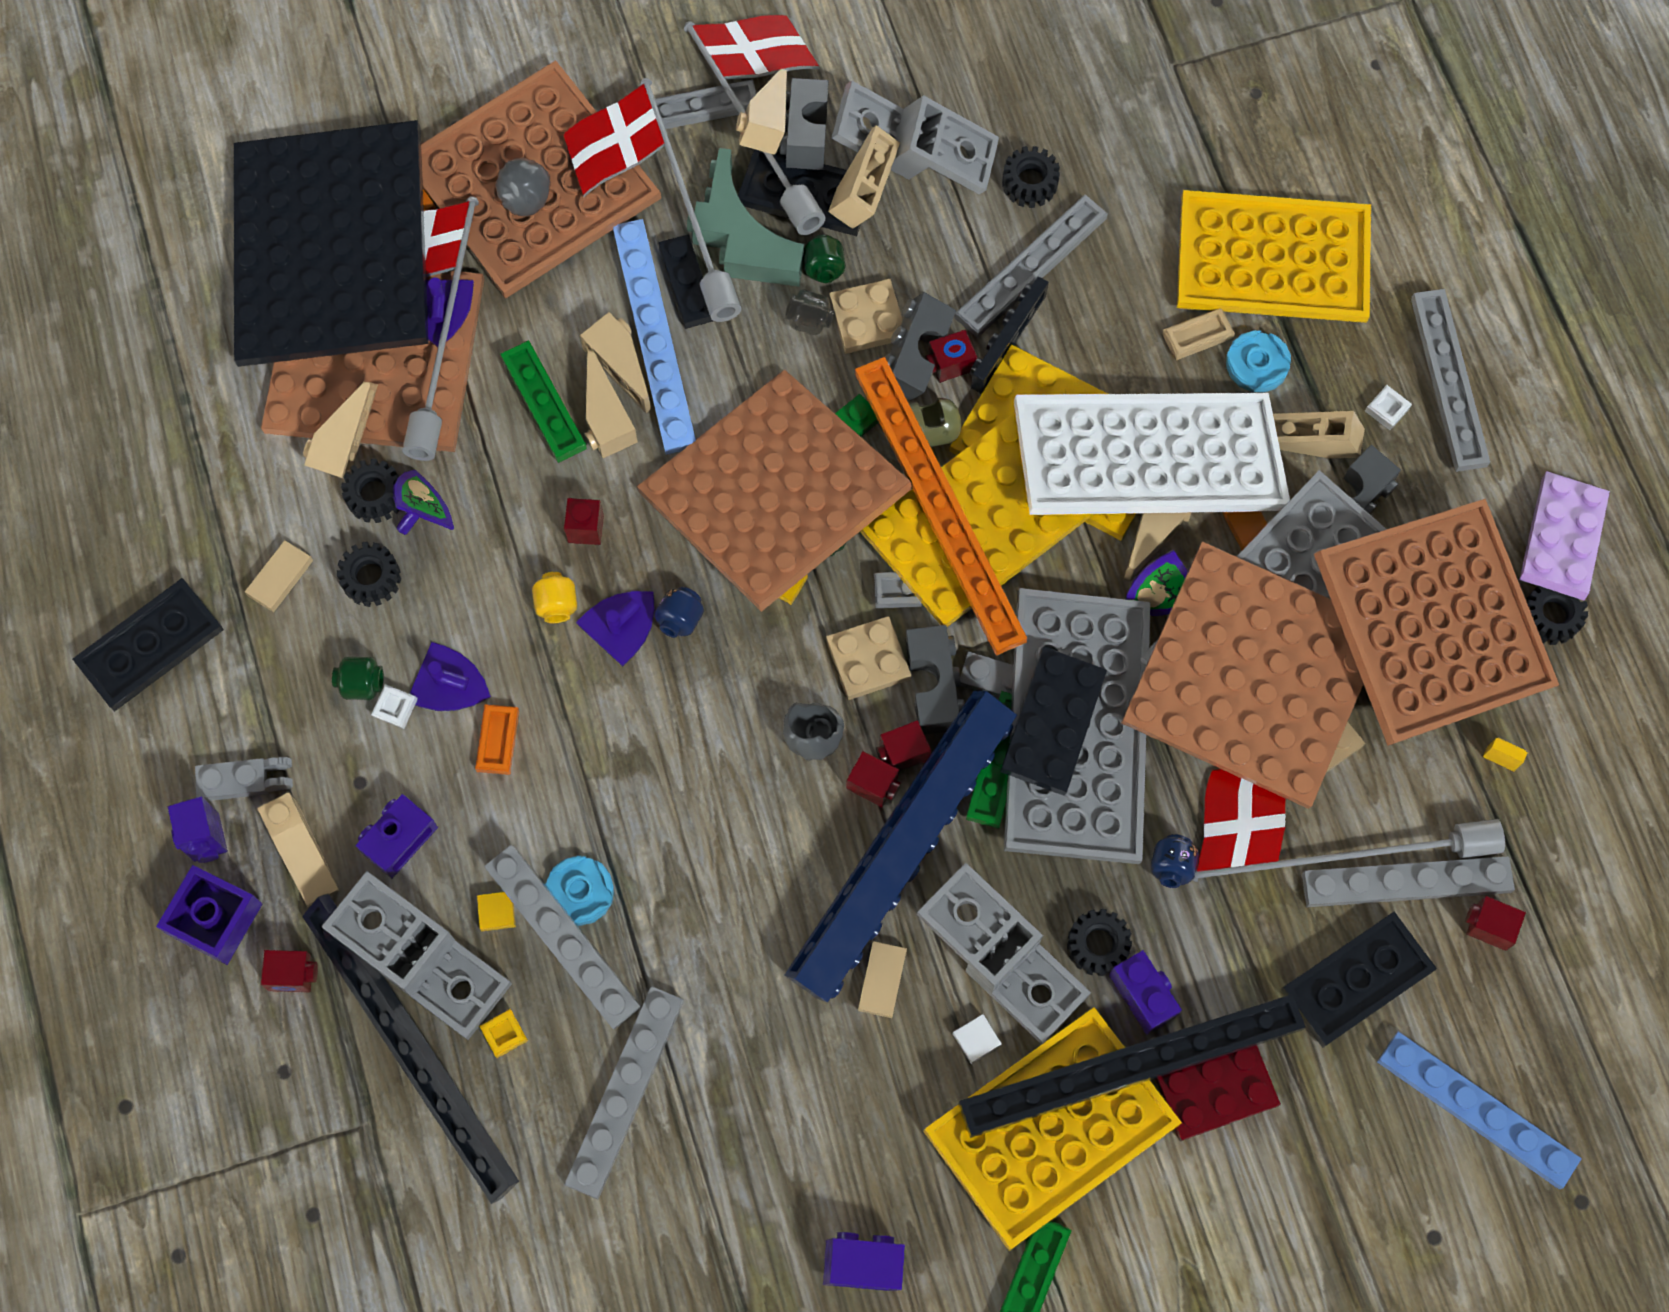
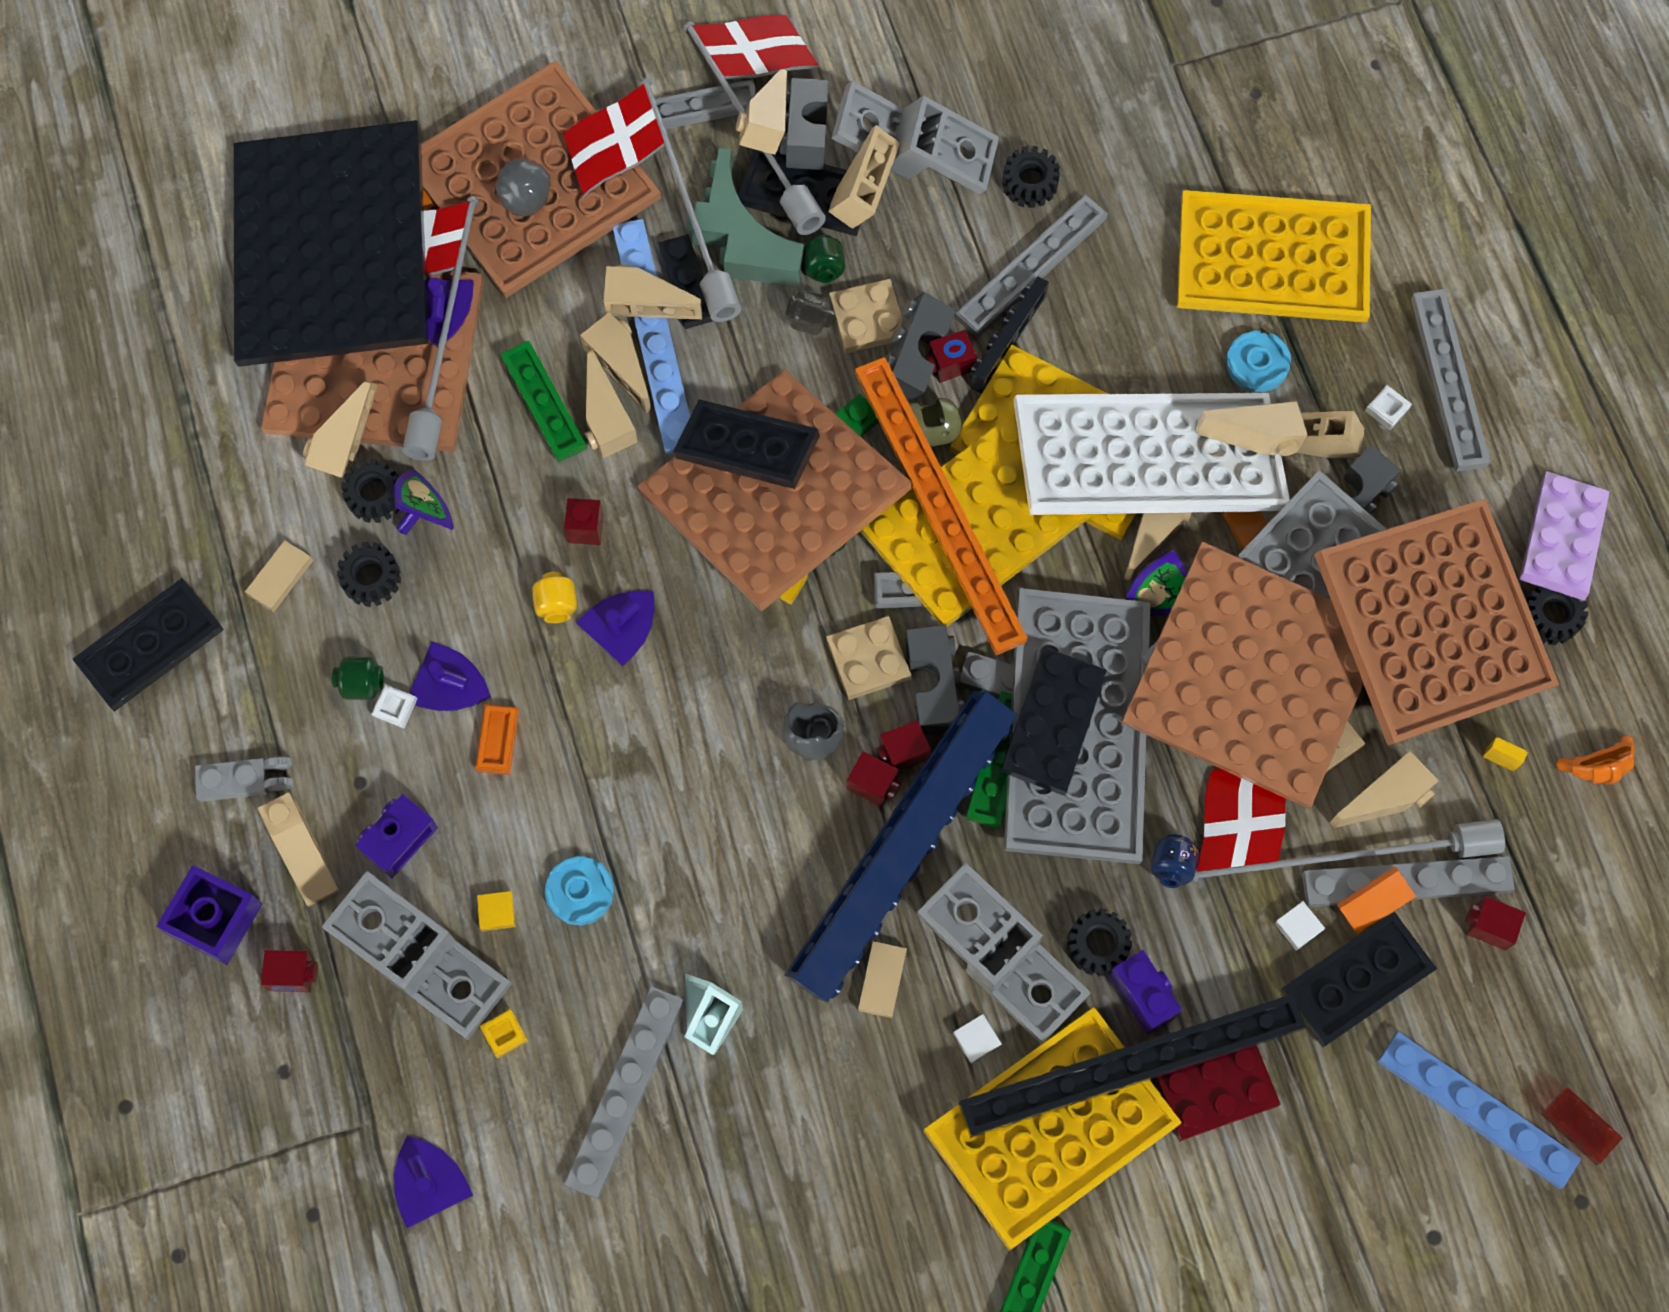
dark purple brick [167,796,228,863] -> none
black plate [302,894,519,1204] -> none
light grey plate [484,844,642,1029] -> none
dark blue head [655,587,704,638] -> none
dark purple brick [823,1232,905,1291] -> none
tan tile [1162,308,1235,360] -> none
none -> dark purple shield [394,1136,473,1228]
none -> tan slope [603,264,702,320]
none -> black plate [673,399,820,489]
none -> light aqua slope [684,973,743,1055]
none -> tan slope [1195,401,1308,456]
none -> white tile [1274,901,1325,951]
none -> tan slope [1330,751,1439,828]
none -> orange tile [1337,866,1416,935]
none -> clear red plate [1541,1087,1623,1165]
none -> orange piece [1556,735,1635,785]

